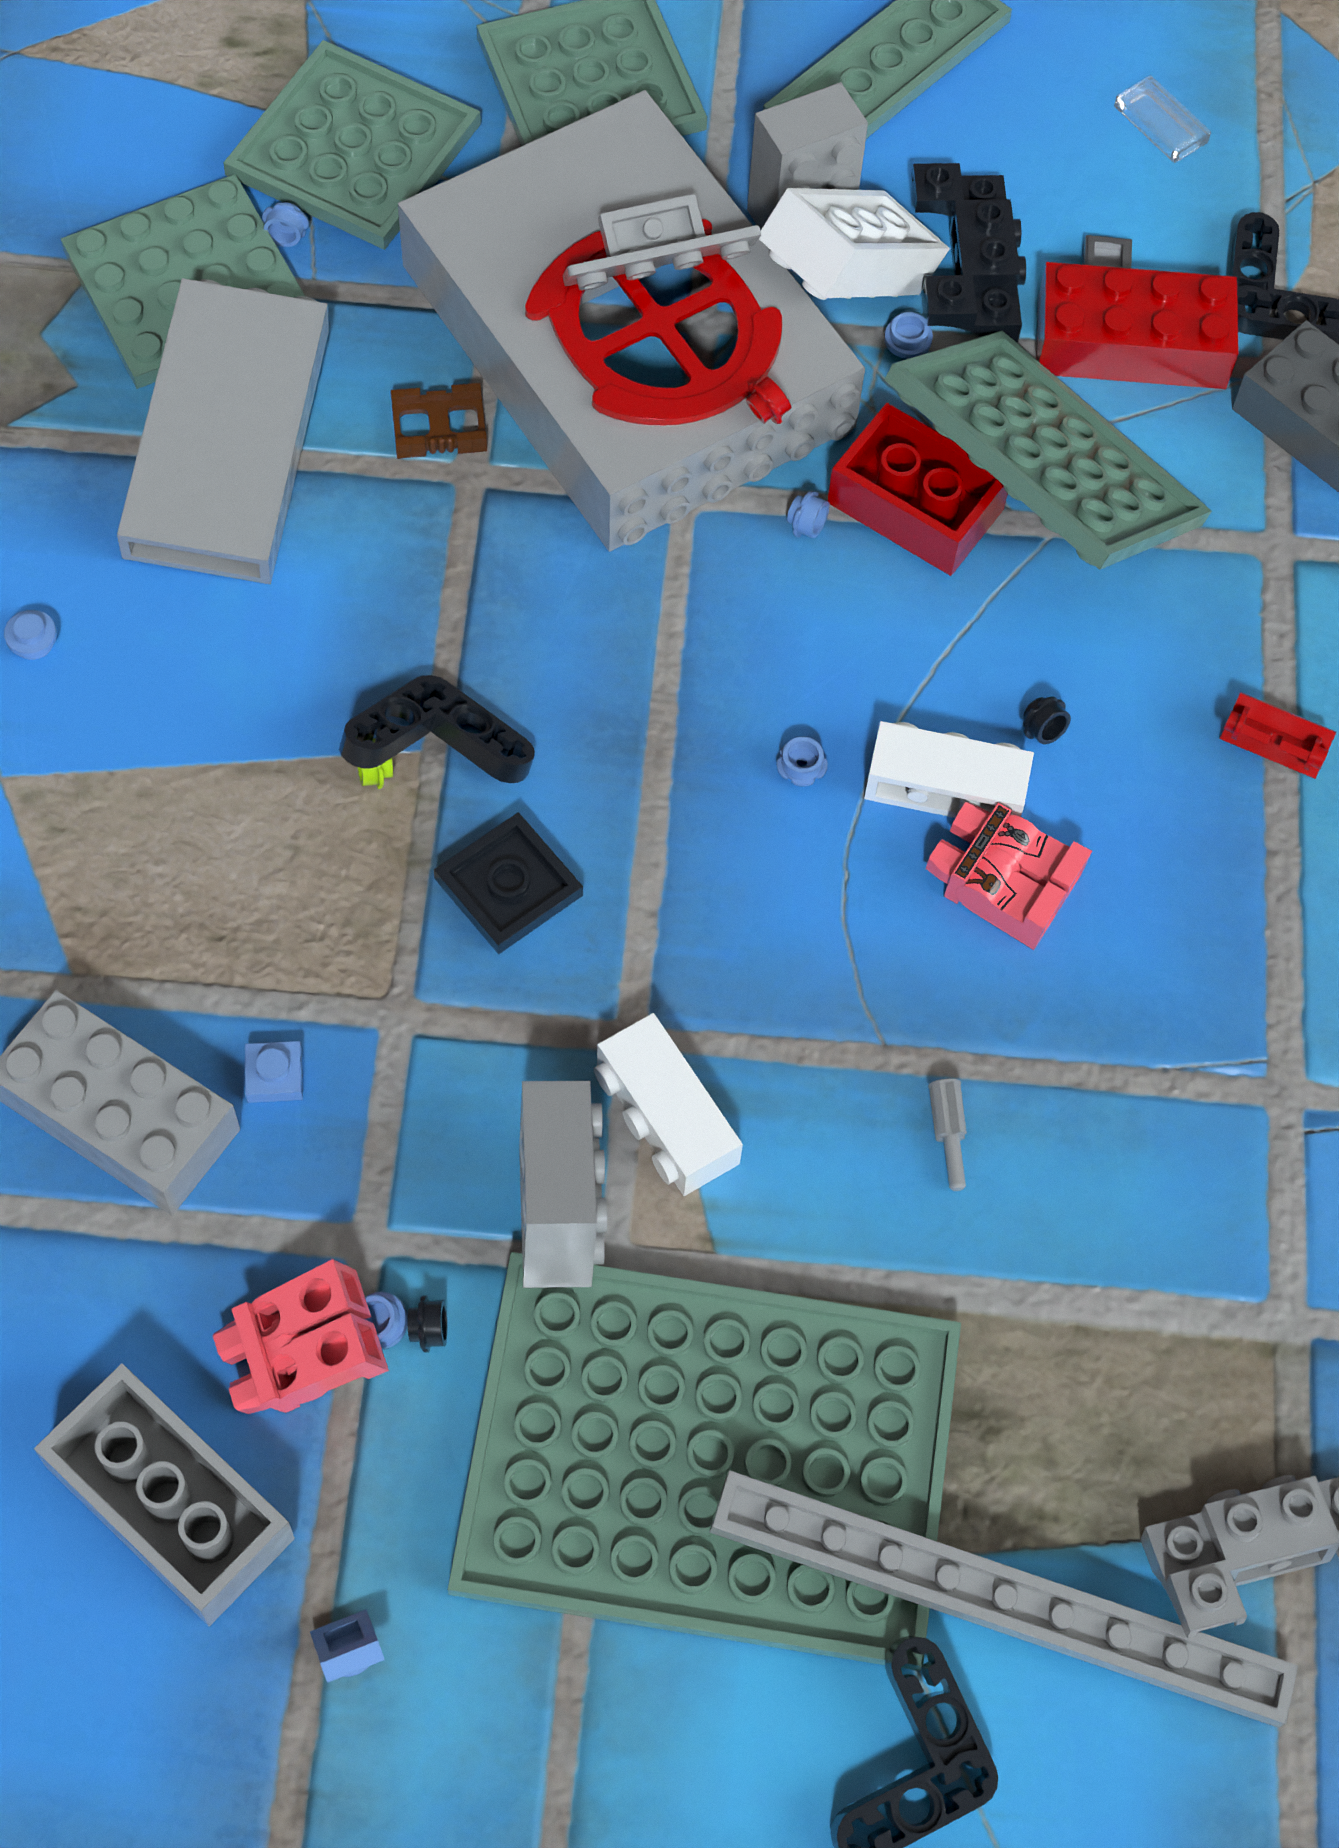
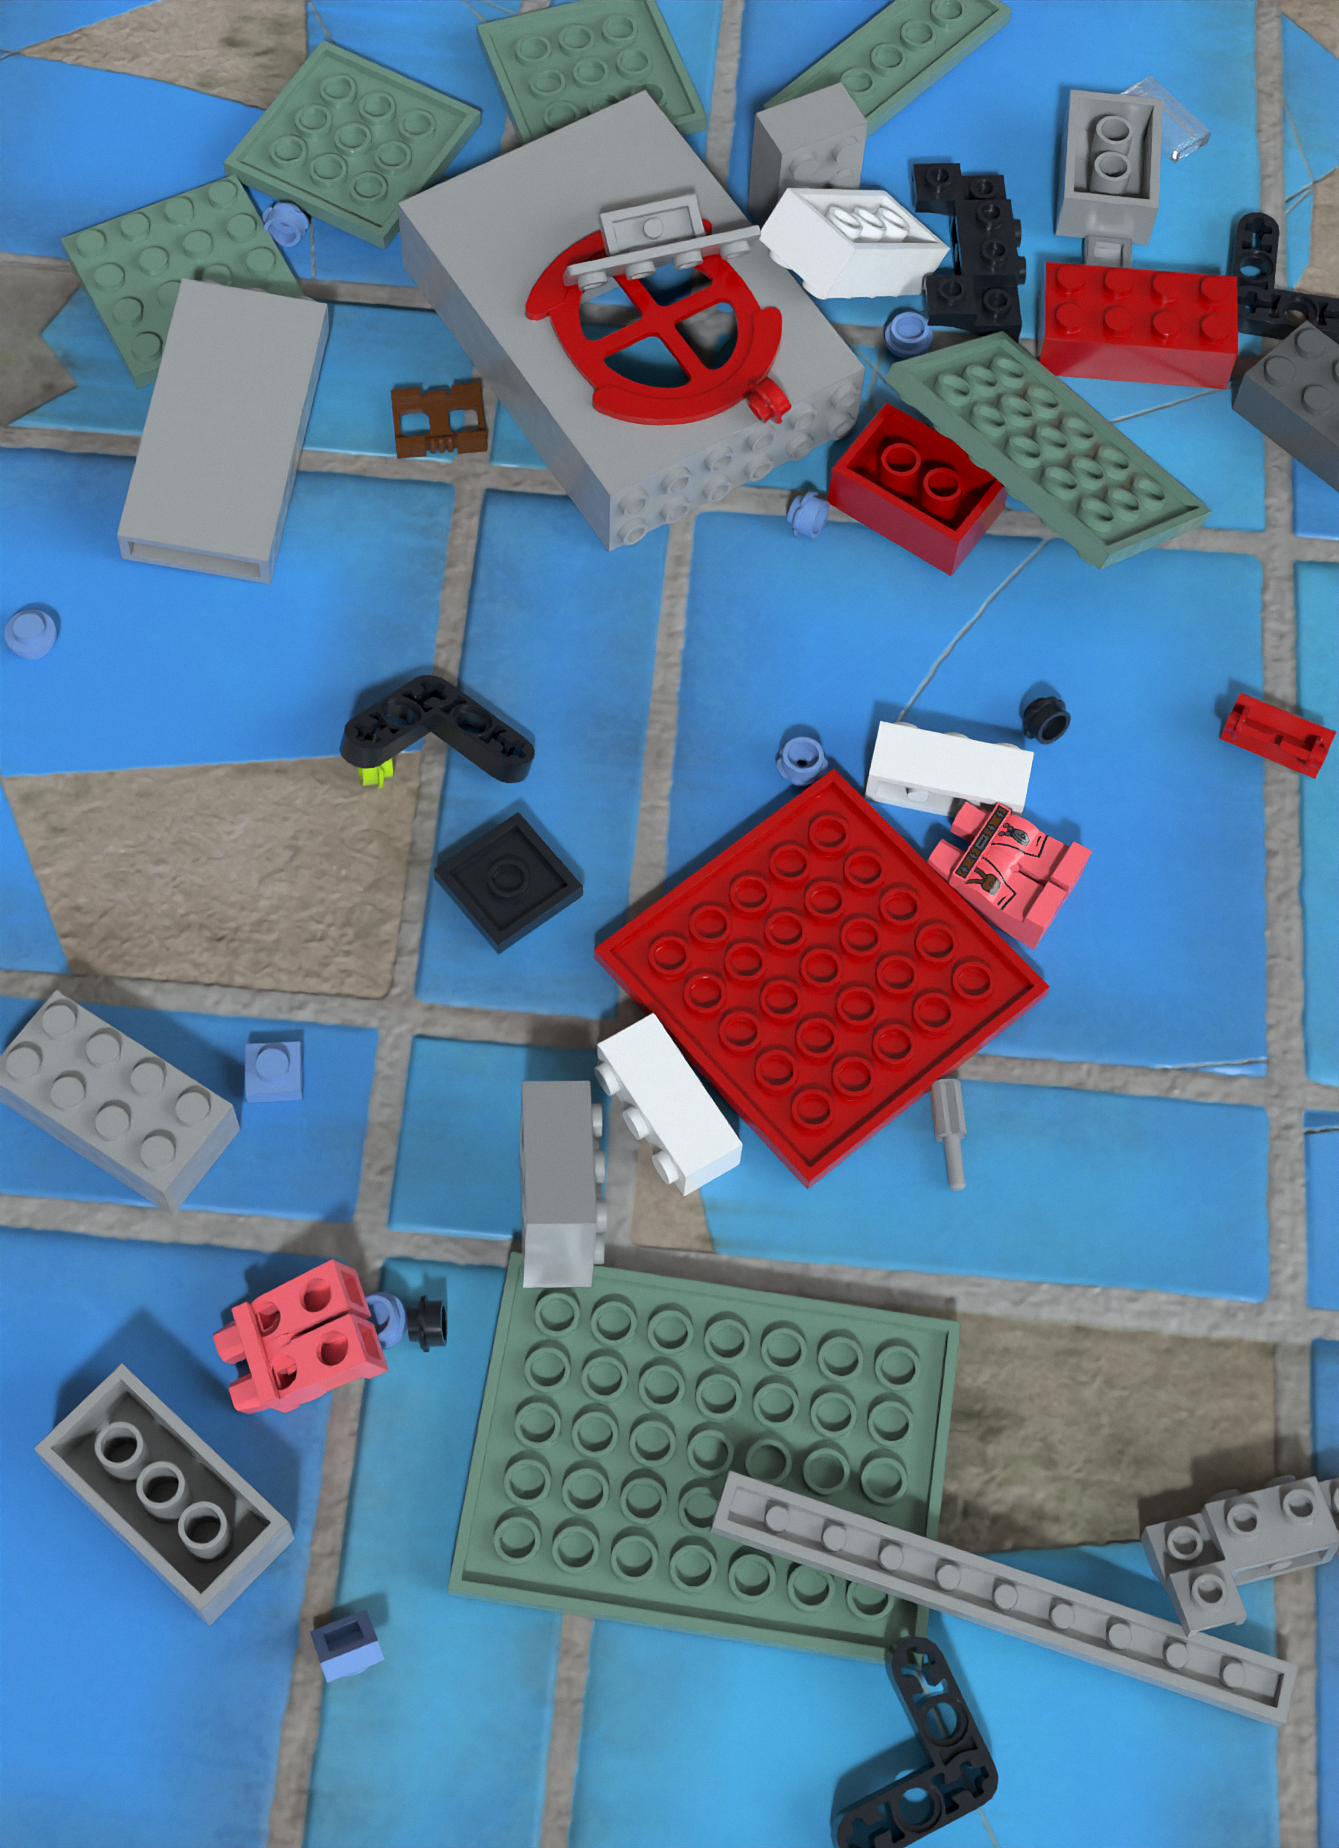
none -> red plate [594,768,1050,1190]
none -> light grey brick [1055,89,1163,245]

